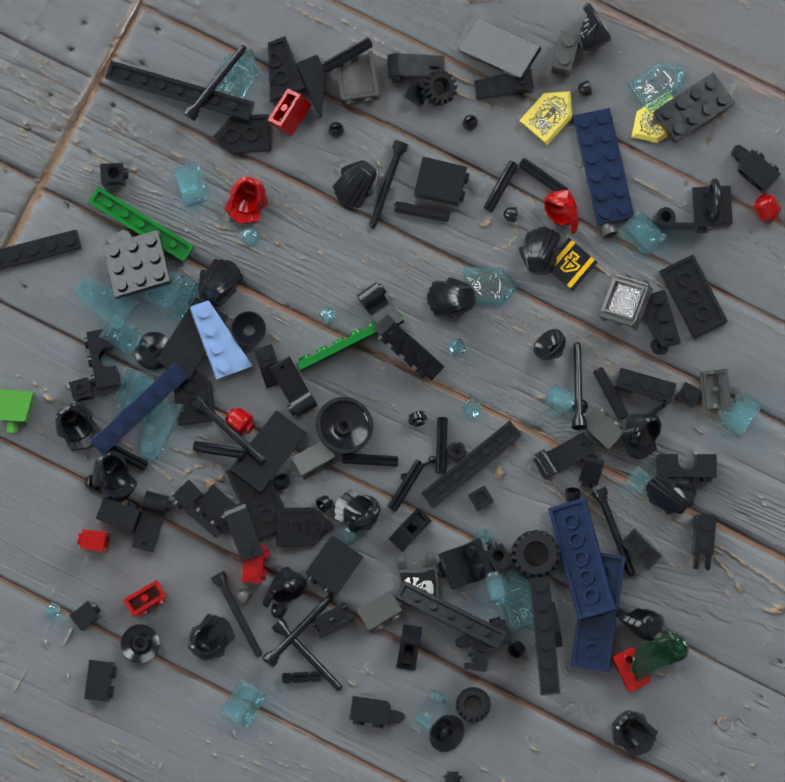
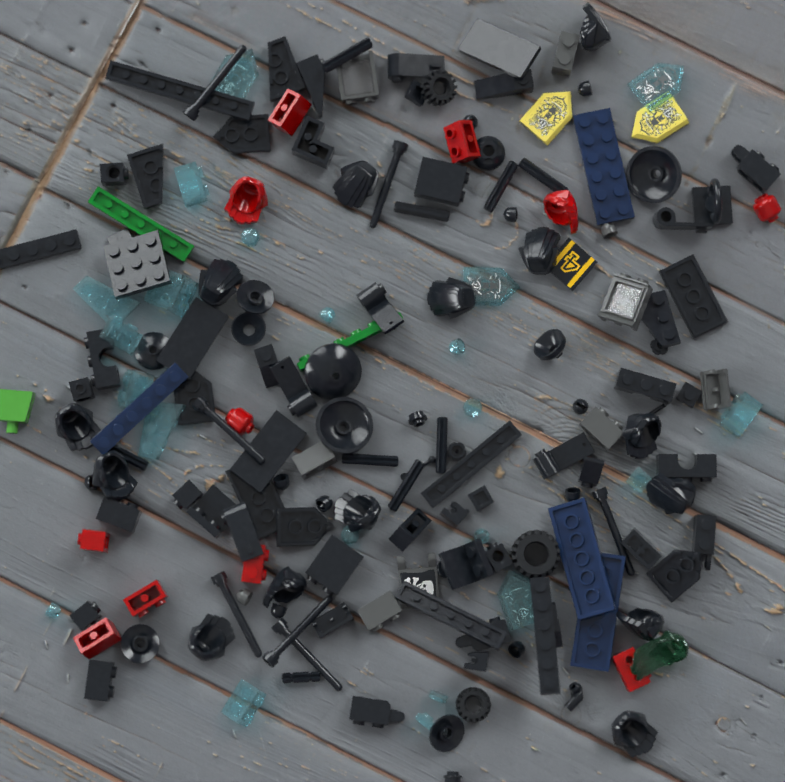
black door [132,490,172,553] -> none
light blue wing [189,300,252,379] -> none
black axle [193,441,247,459] -> none
black hinge [329,122,344,138] -> none
black brick [374,314,444,381] -> none
black slope [396,624,423,671] -> none
clear light blue brick [484,572,513,605] -> none
clear light blue slope [543,384,576,414] -> none
black piece [571,342,587,430] -> none
black axle [593,367,628,420] -> none
clear light blue brick [621,210,667,256] -> none
black plate [652,73,735,144] -> none
none -> red brick [73,618,121,660]
none -> black wing [127,144,164,209]
none -> black dish [236,280,274,314]
none -> black brick [292,116,335,169]
none -> black dish [304,343,362,400]
none -> black hinge [440,502,470,528]
none -> red brick [443,120,481,164]
none -> black piece [472,136,505,171]
none -> black arm [565,682,583,712]
none -> black dish [626,146,682,203]
none -> black tile [646,550,701,603]

